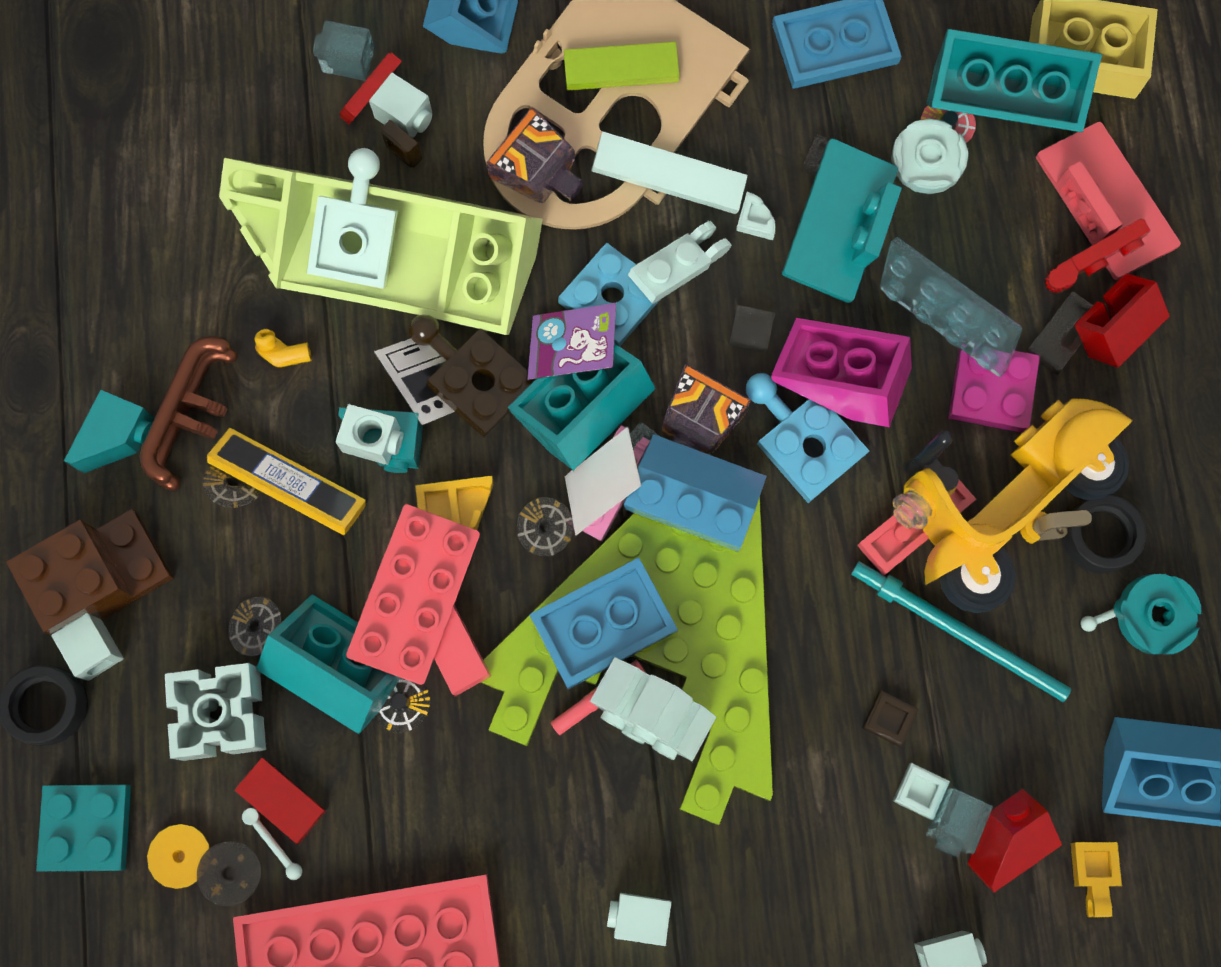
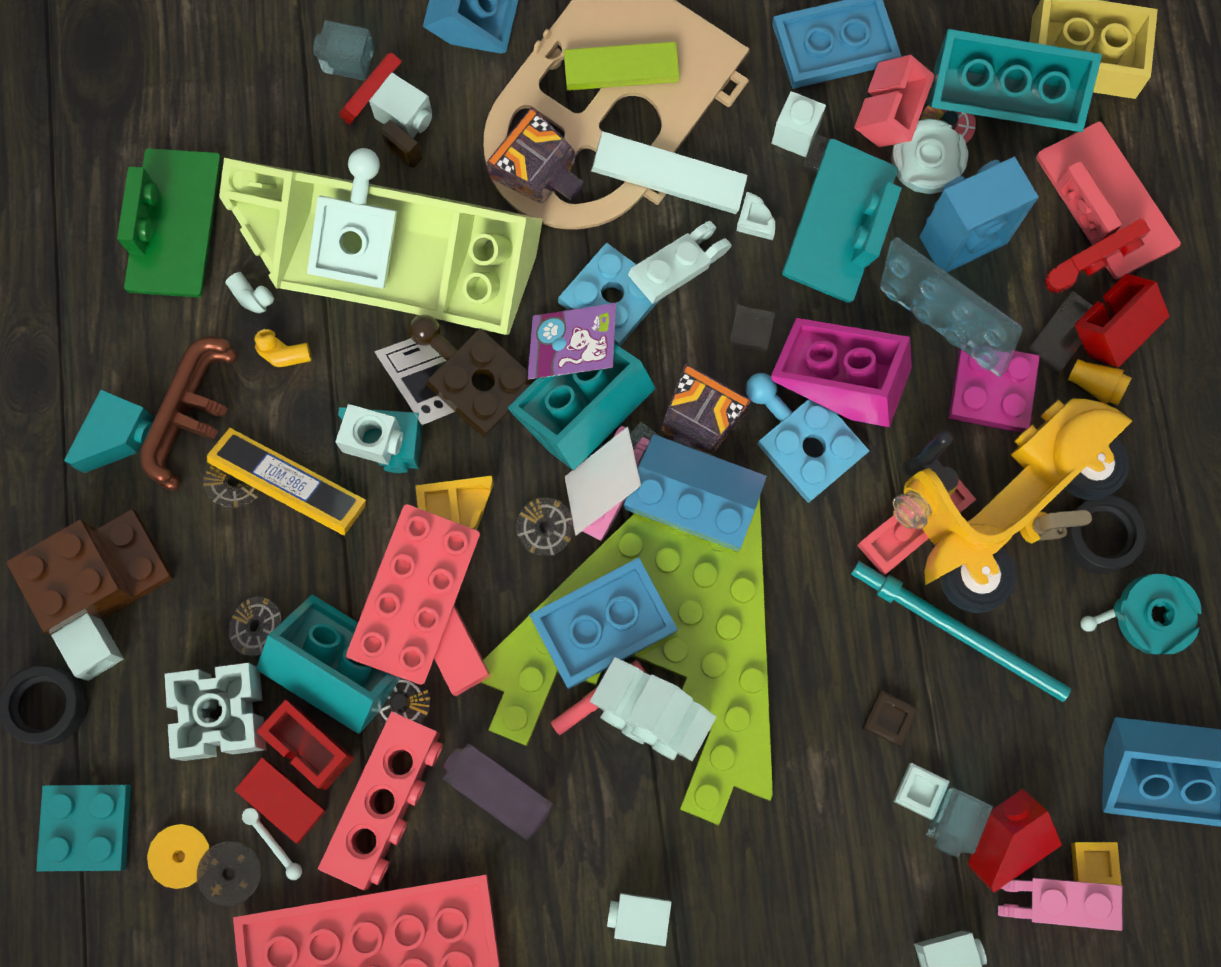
none -> green bracket [117,148,222,298]
none -> light aqua arm [225,272,274,314]
none -> red piece [256,699,355,790]
none -> coral brick [318,711,443,890]
none -> clear purple window [443,743,555,840]
none -> light aqua brick [772,91,826,157]
none -> coral piece [854,55,935,147]
none -> dark azure brick [919,156,1039,275]
none -> bright pink hinge [998,878,1123,931]
none -> yellow cone [1068,359,1132,406]

